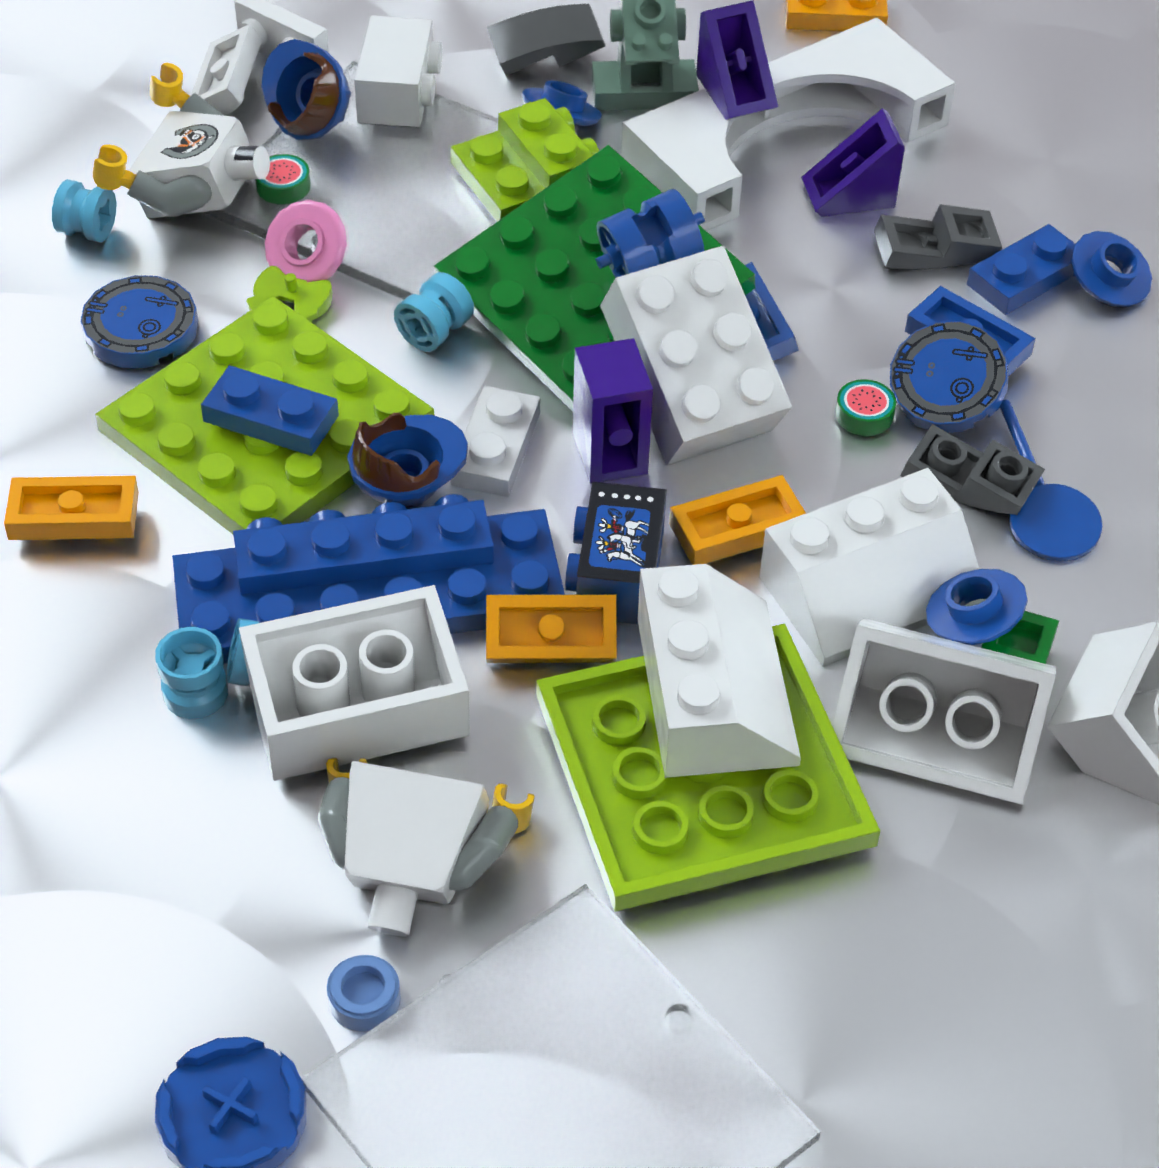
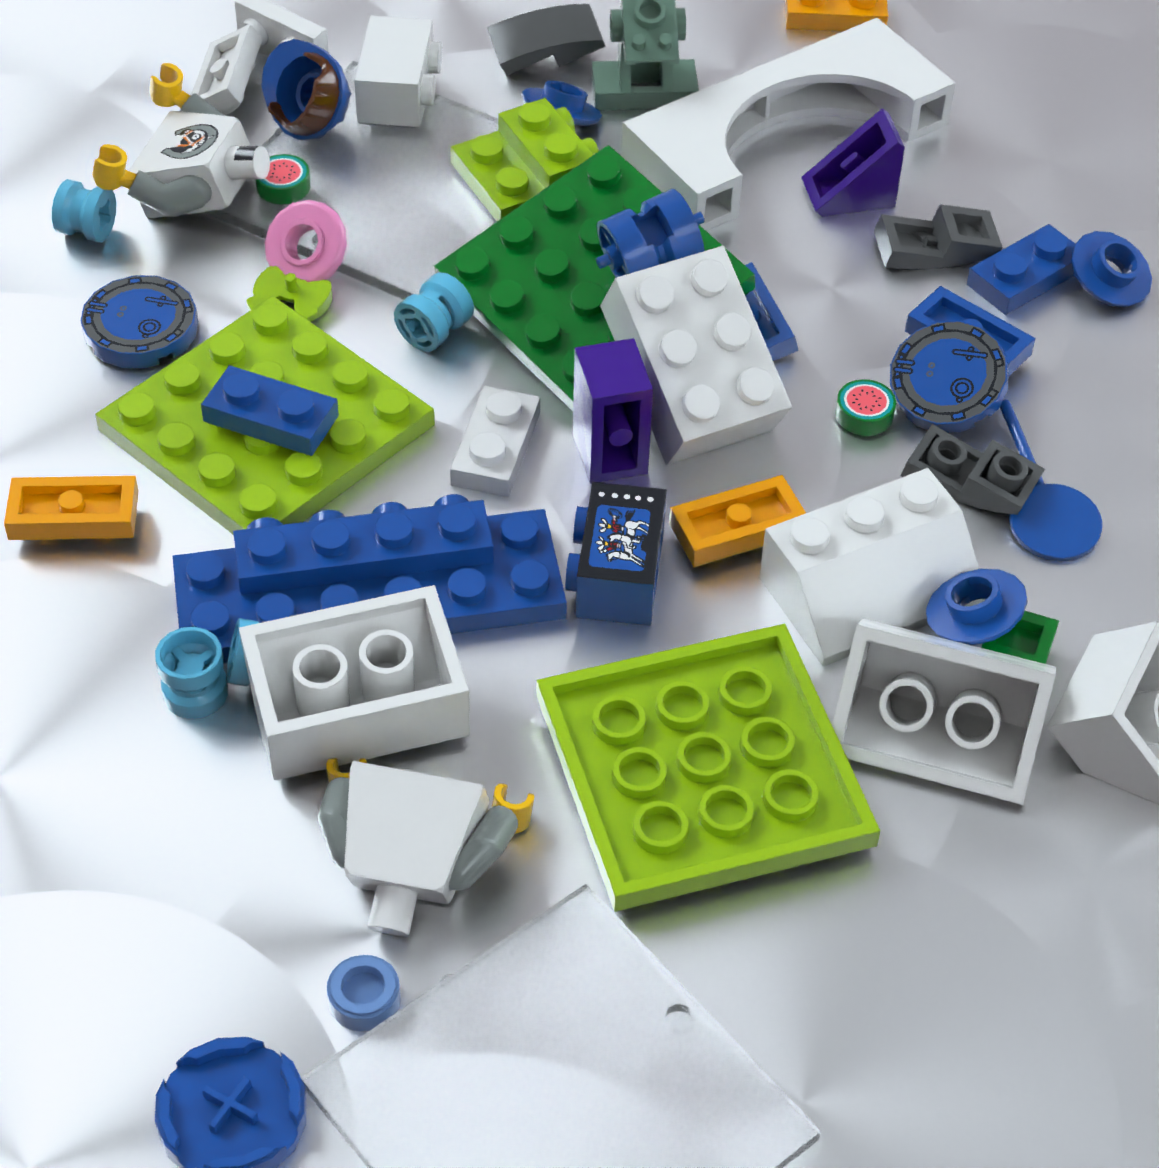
blue piece [347,413,468,507] -> none
light orange plate [486,595,617,663] -> none
white slope [638,564,801,778] -> none
dark purple slope [696,0,779,120] -> none

